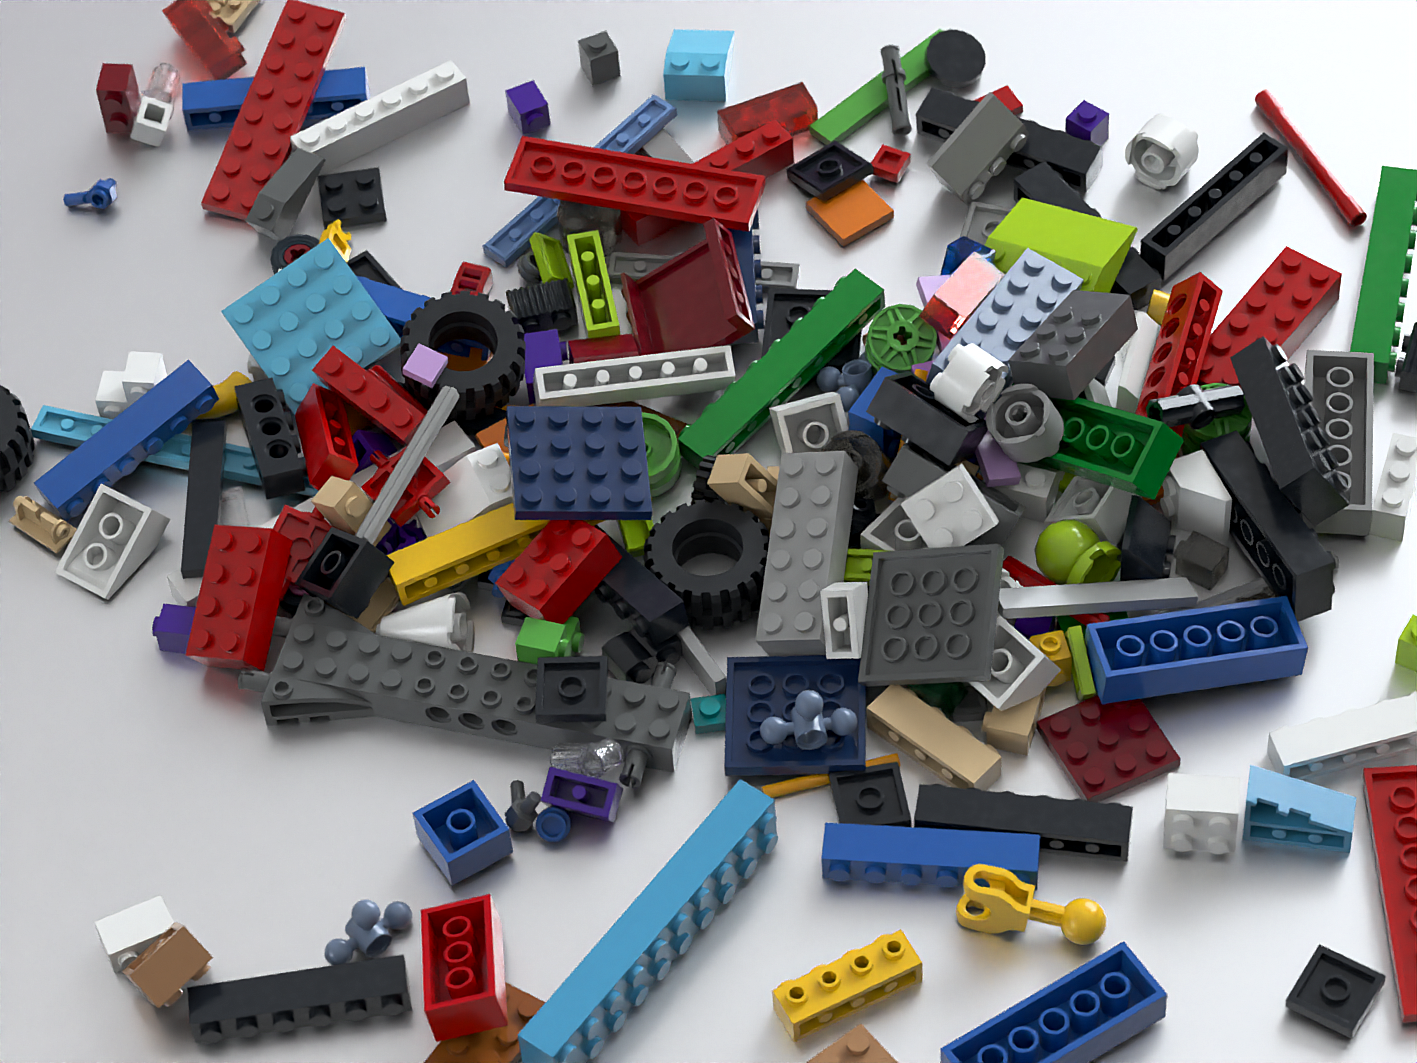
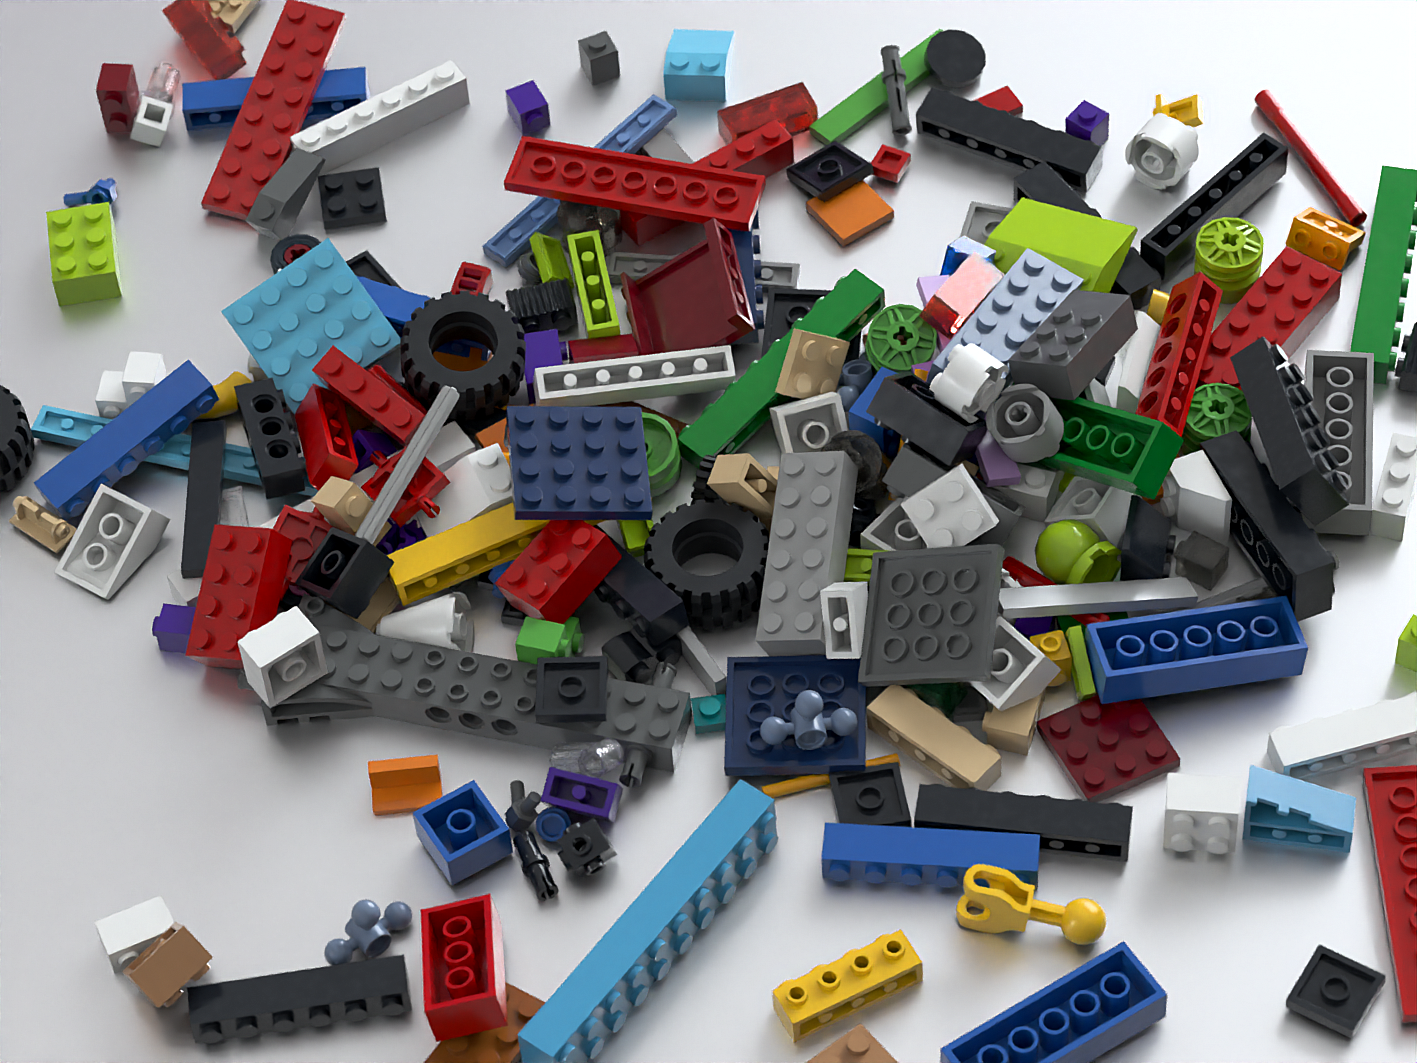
yellow plate [319,219,352,263] -> none
lavender tile [403,343,448,388] -> none
light grey slope [926,91,1029,204] -> none
black piece [1146,384,1245,430] -> none
none -> lime brick [46,202,122,307]
none -> white brick [237,606,328,708]
none -> orange panel [368,754,443,816]
none -> black pin [513,831,559,901]
none -> black brick [557,818,618,877]
none -> tan plate [775,328,850,399]
none -> yellow bracket [1152,93,1203,128]
none -> lime wheel [1194,217,1264,304]
none -> light orange bracket [1286,207,1366,270]

